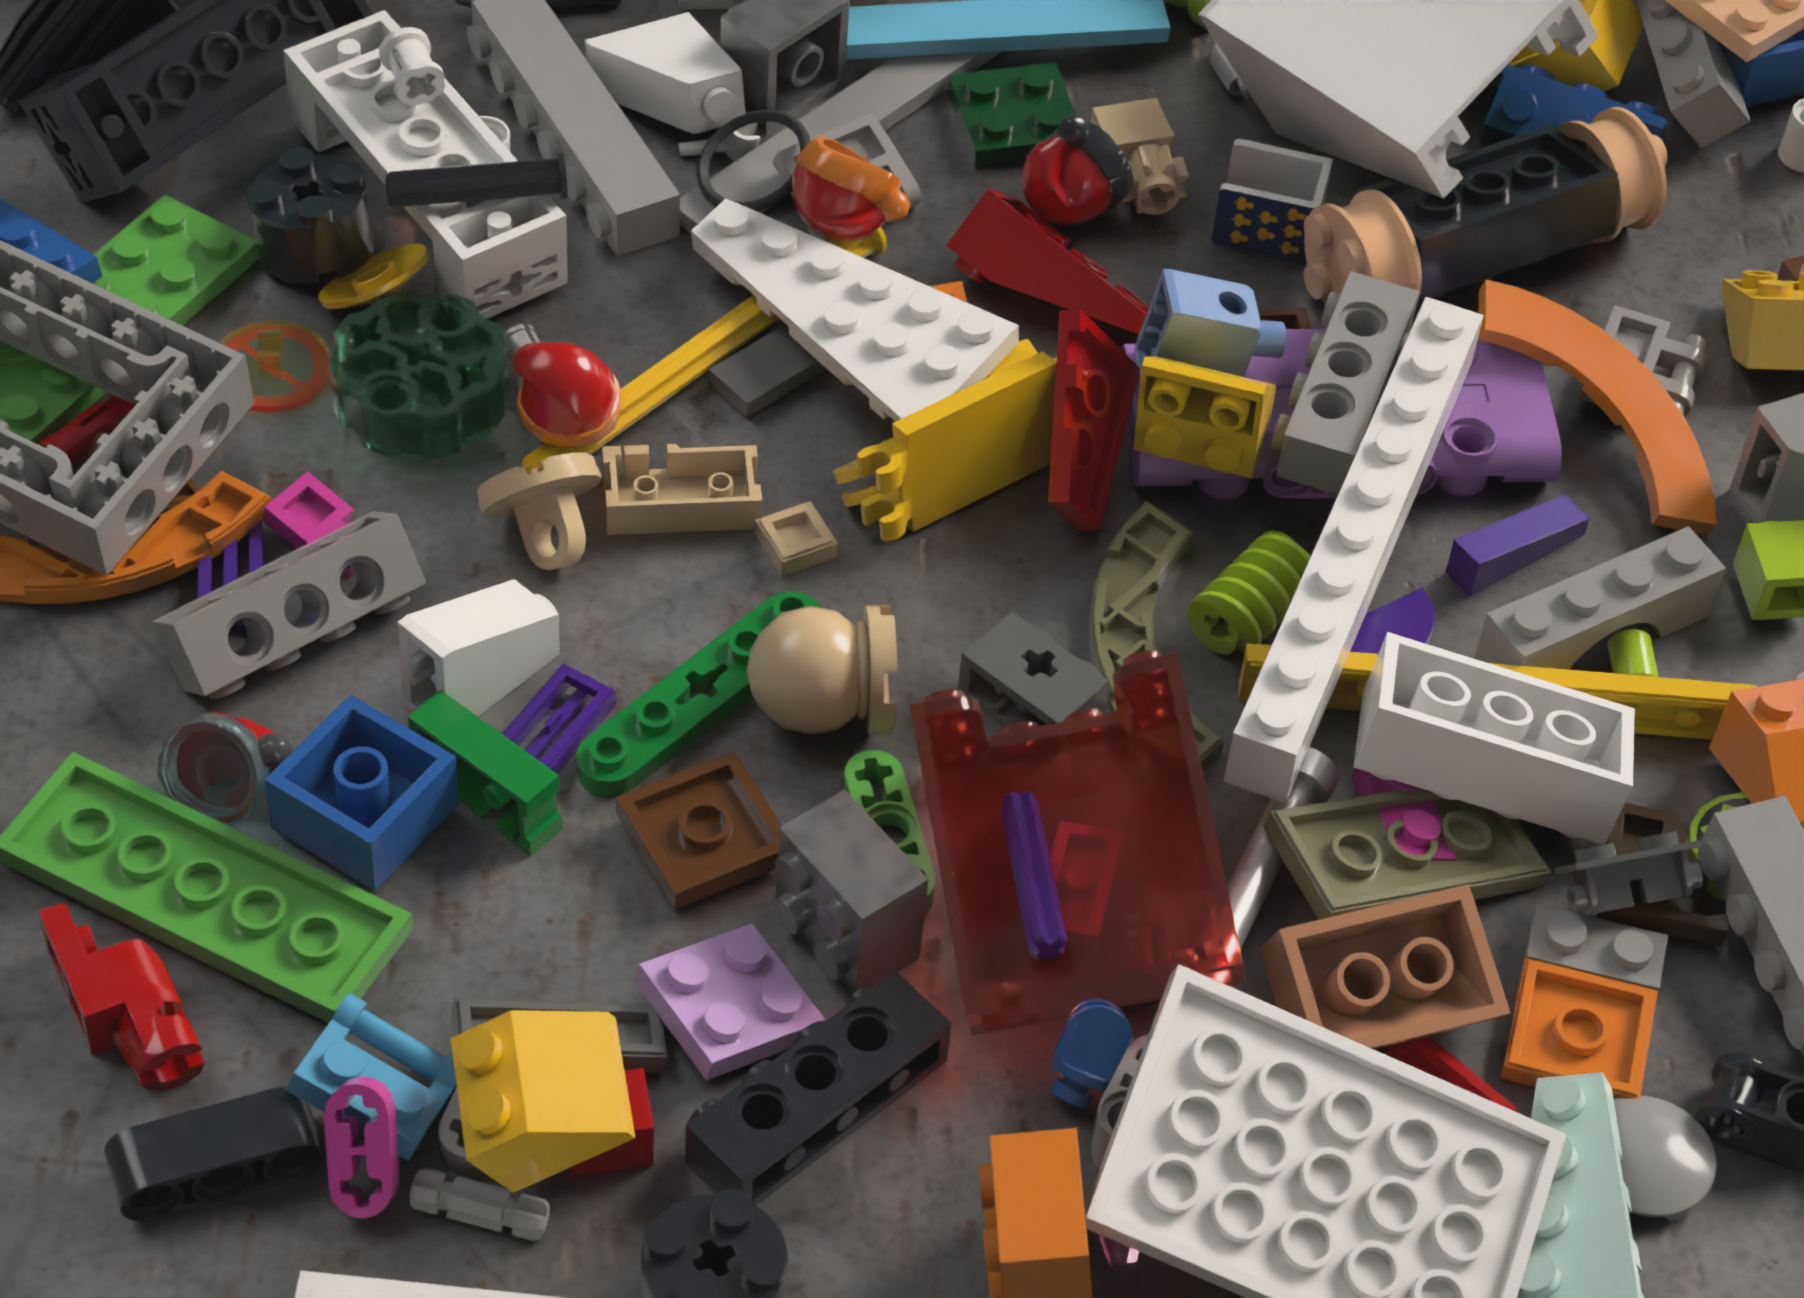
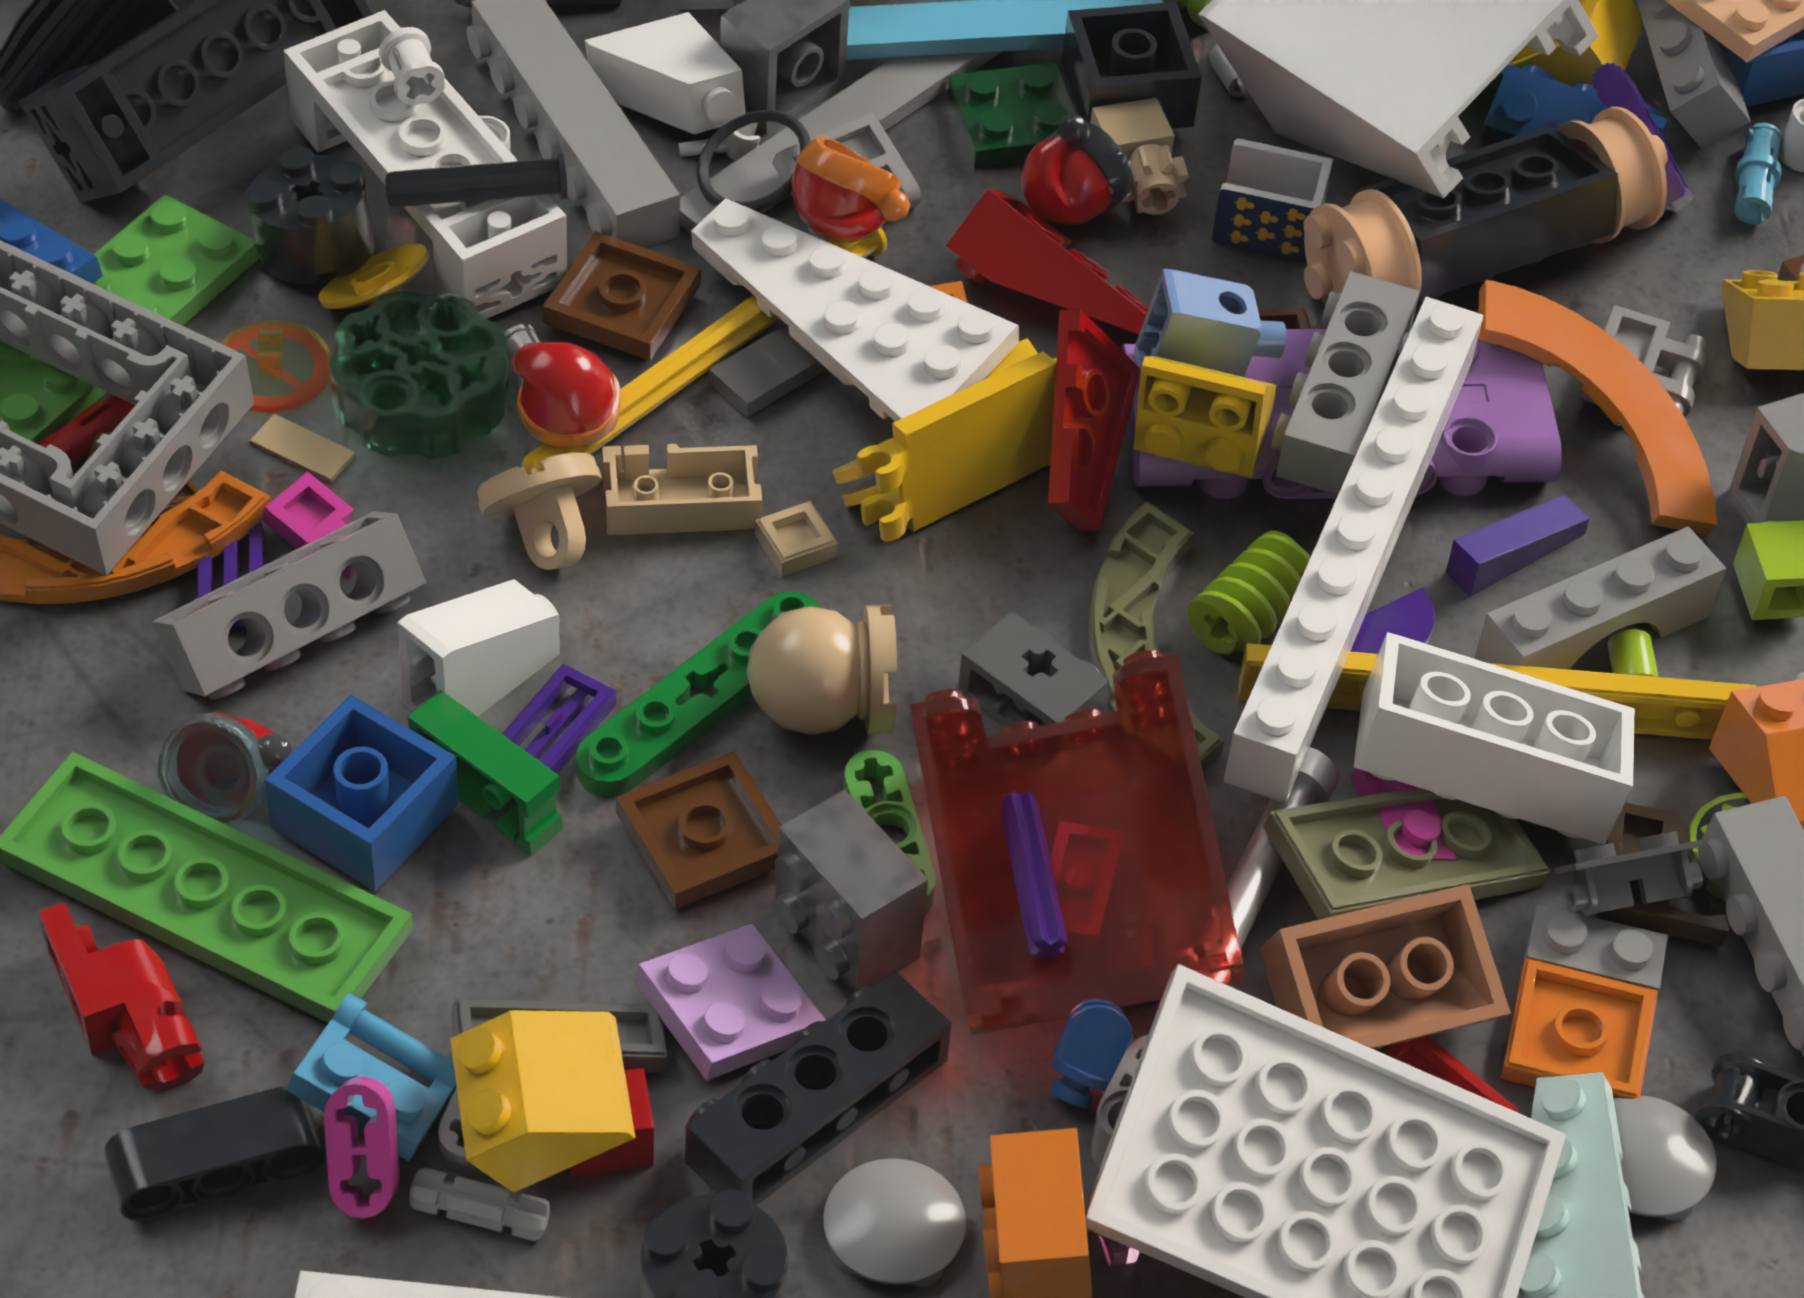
none -> tan window [249,414,356,483]
none -> reddish brown plate [543,231,701,361]
none -> light grey dish [823,1159,966,1287]
none -> black brick [1062,2,1202,129]
none -> dark purple hinge [1591,62,1694,211]
none -> medium azure pin [1734,123,1782,224]

